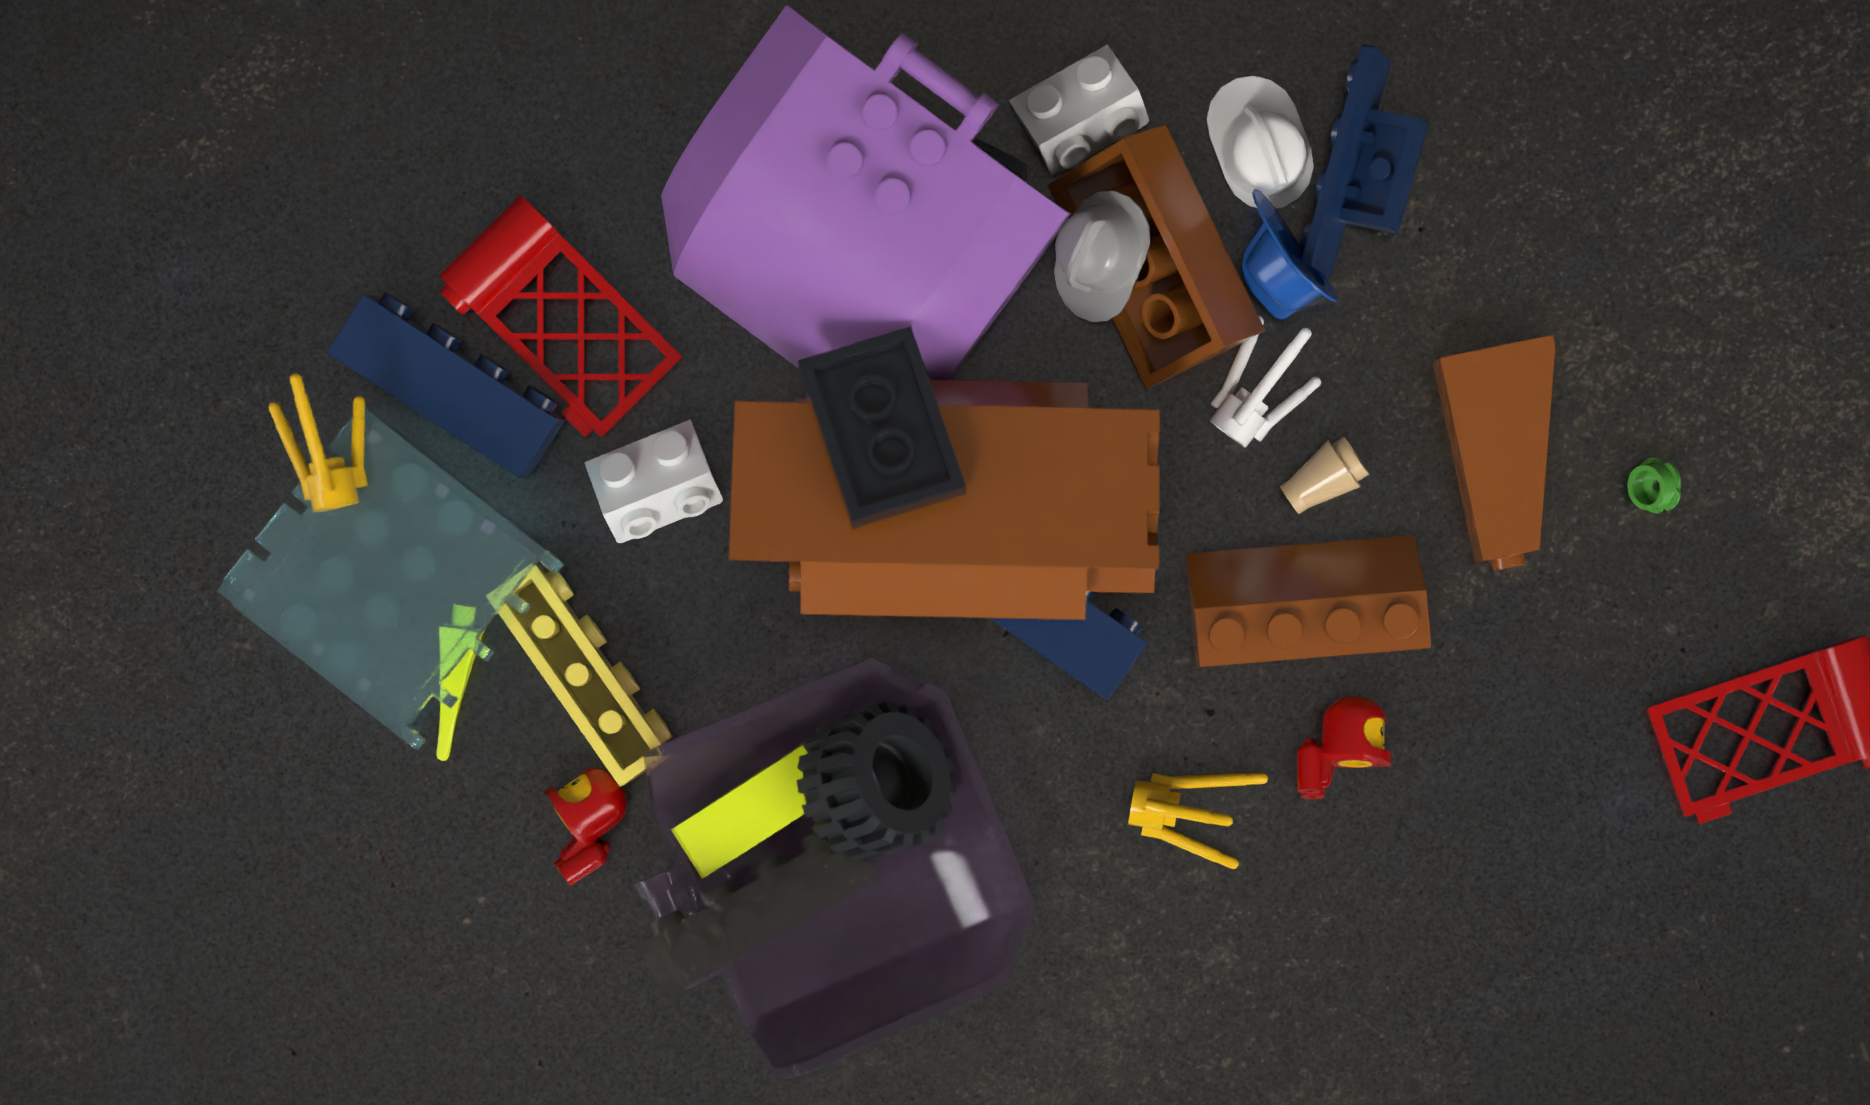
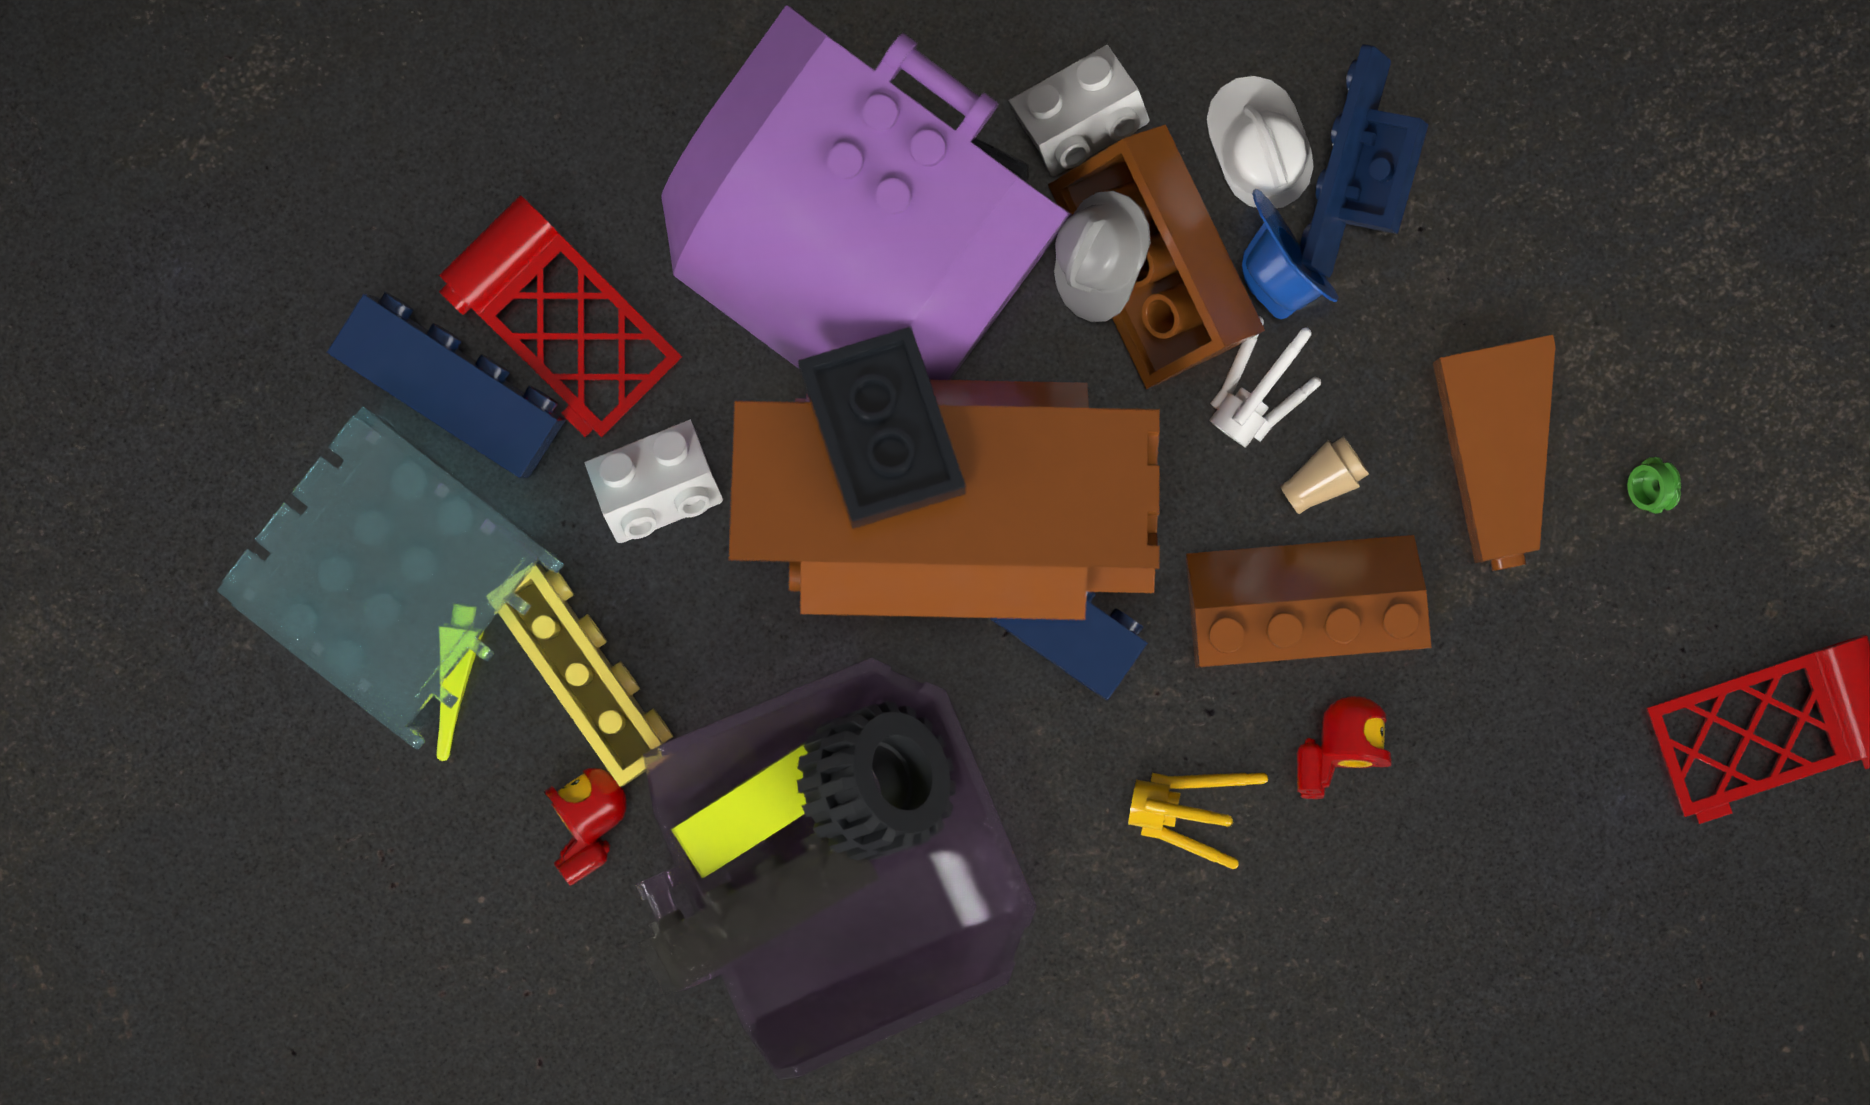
yellow plant [269,373,368,512] -> none

